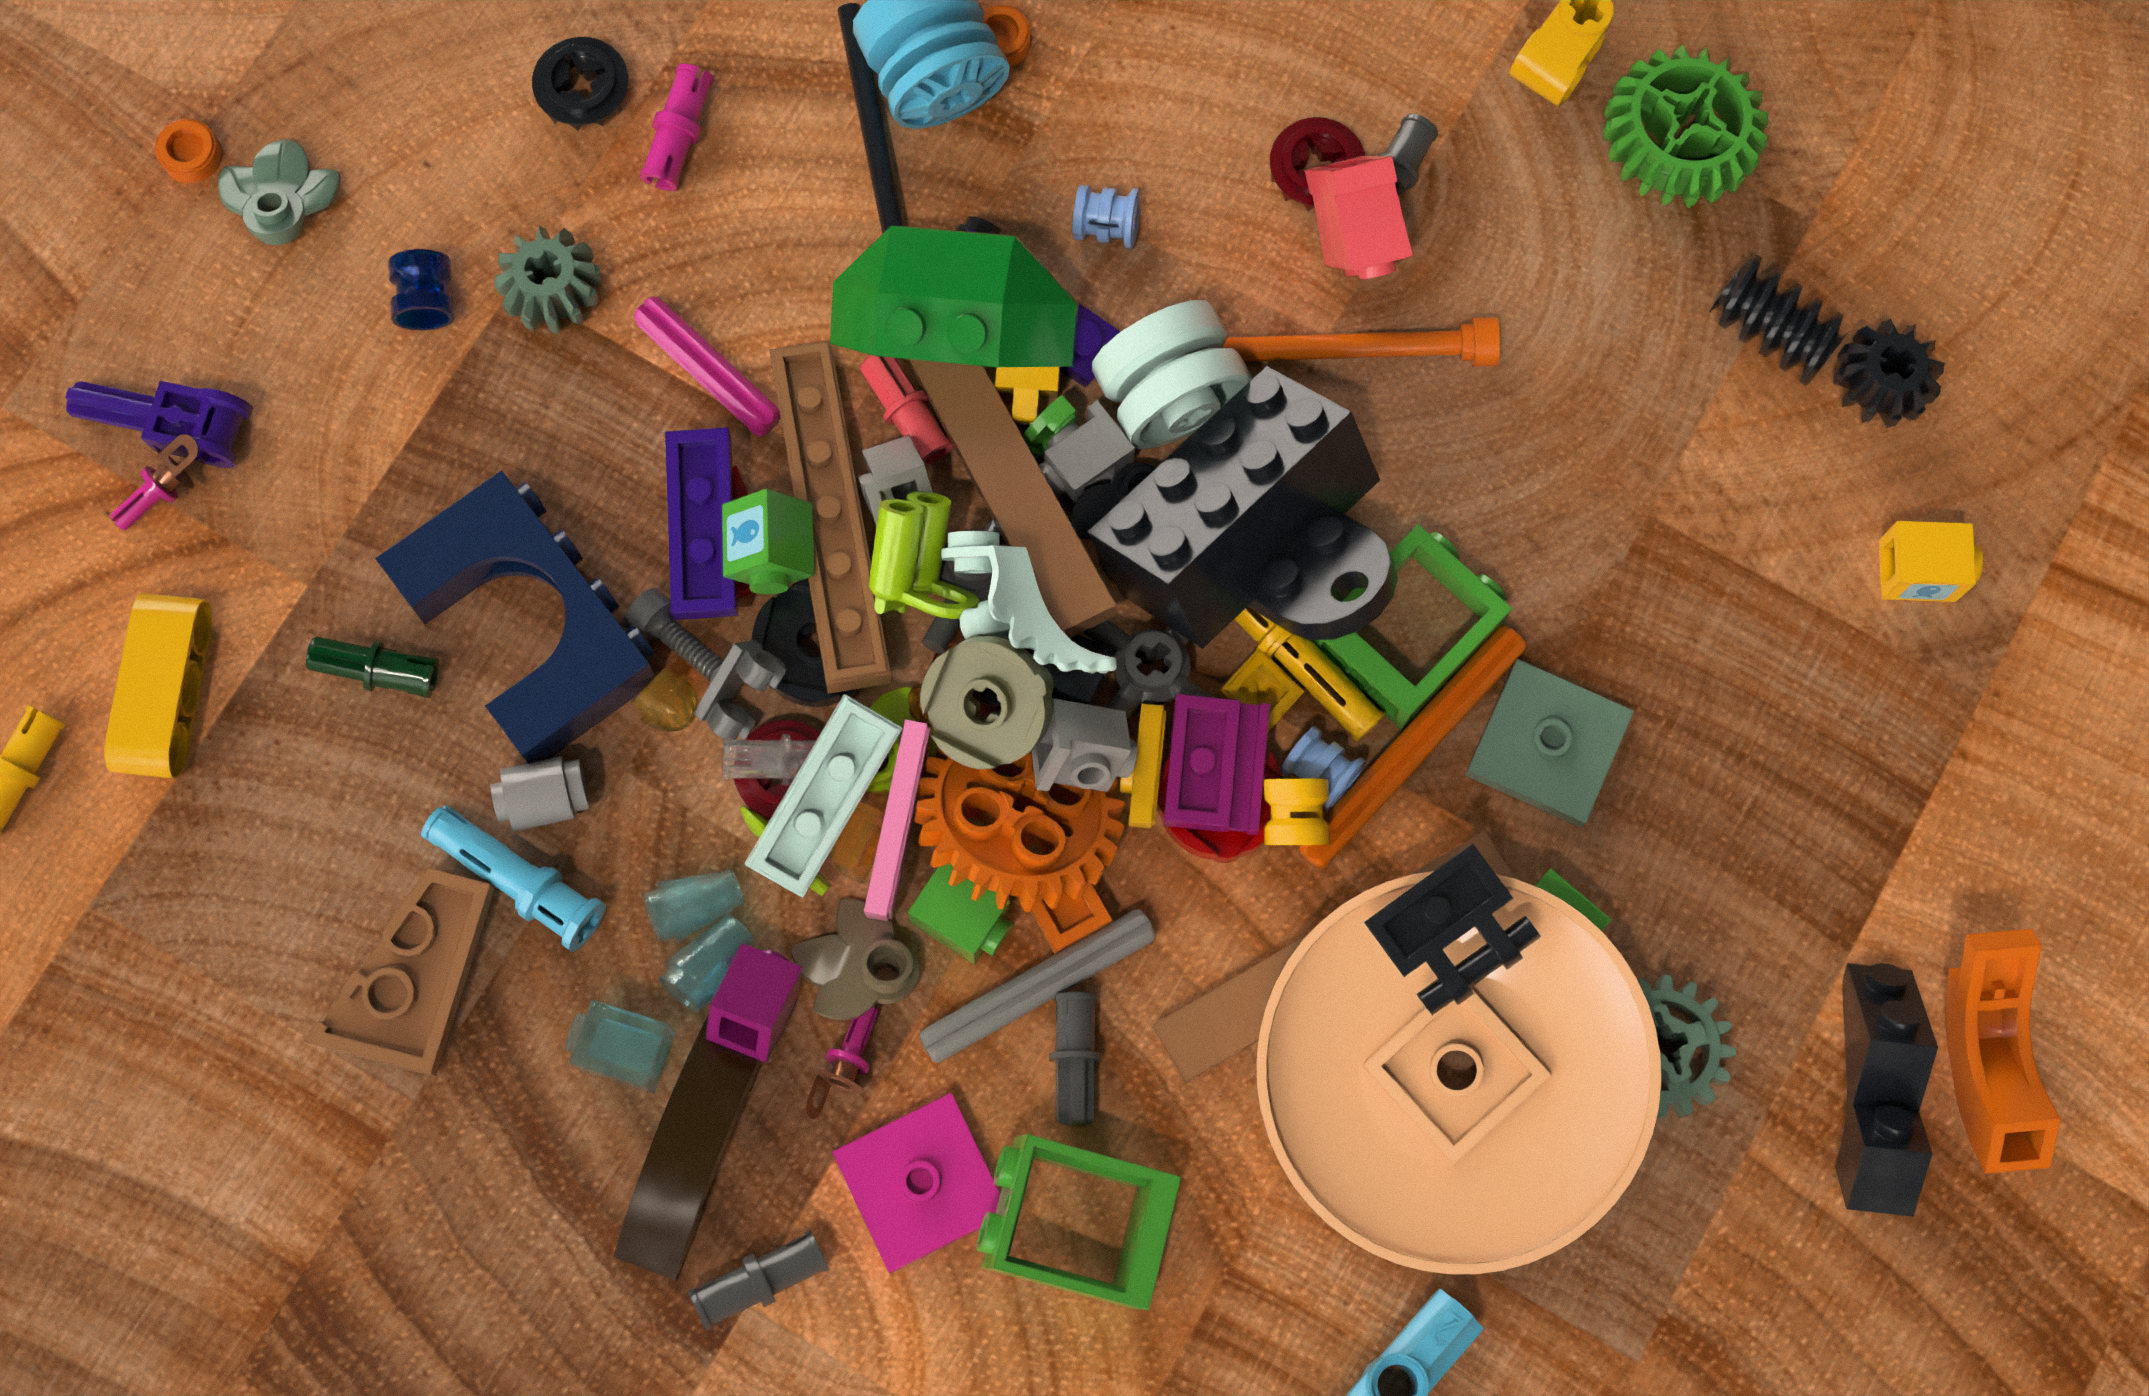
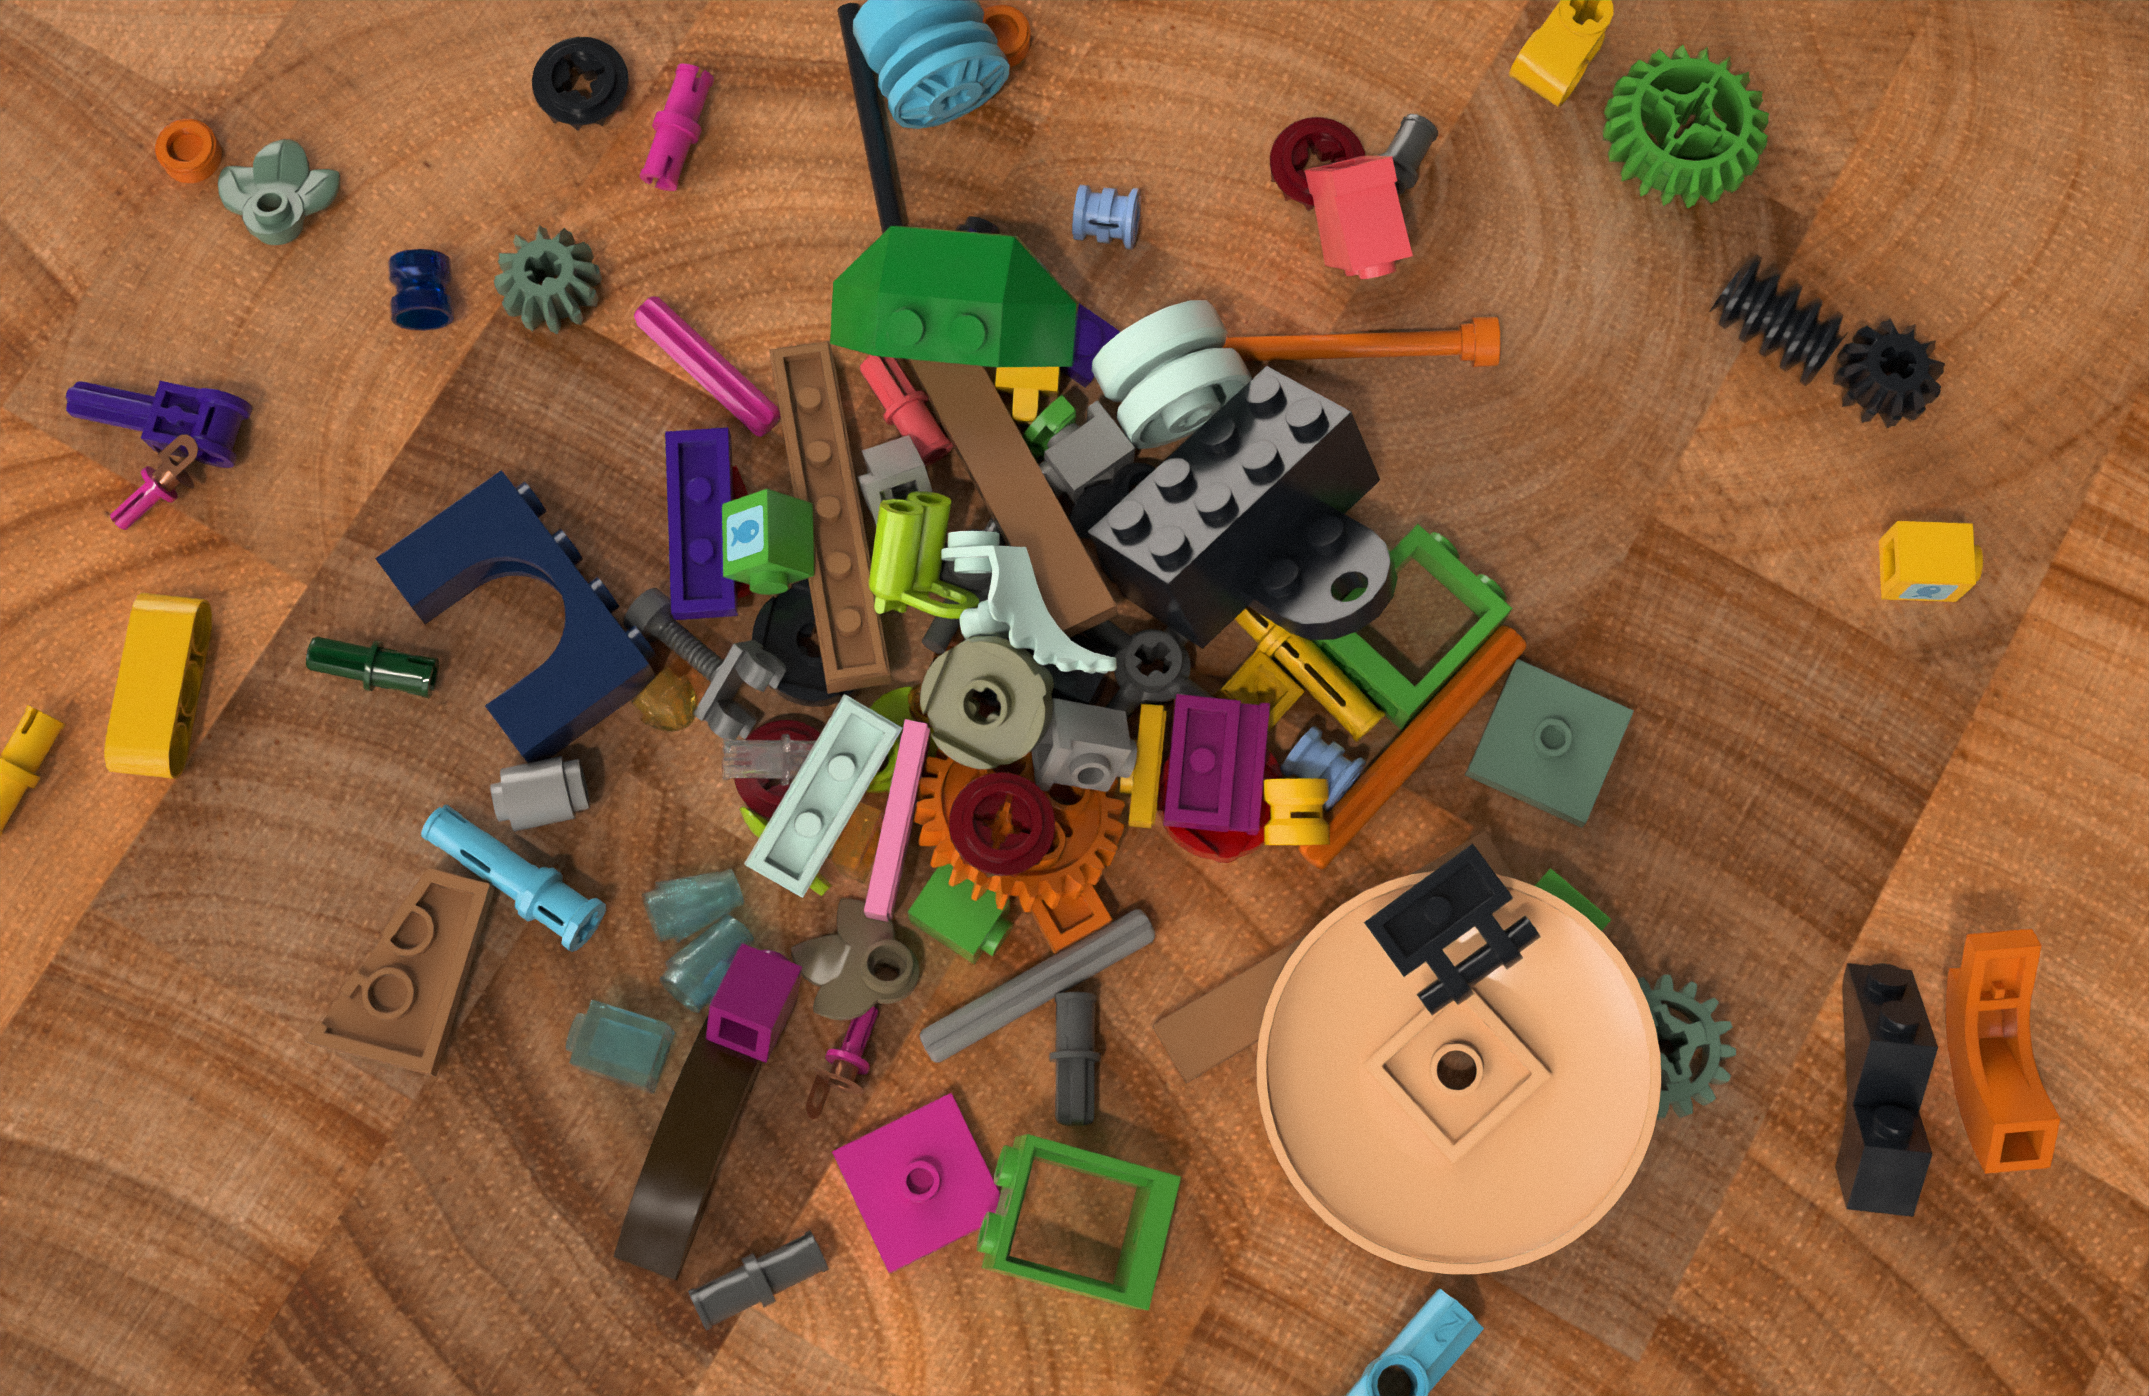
none -> dark red gear [949,772,1055,878]

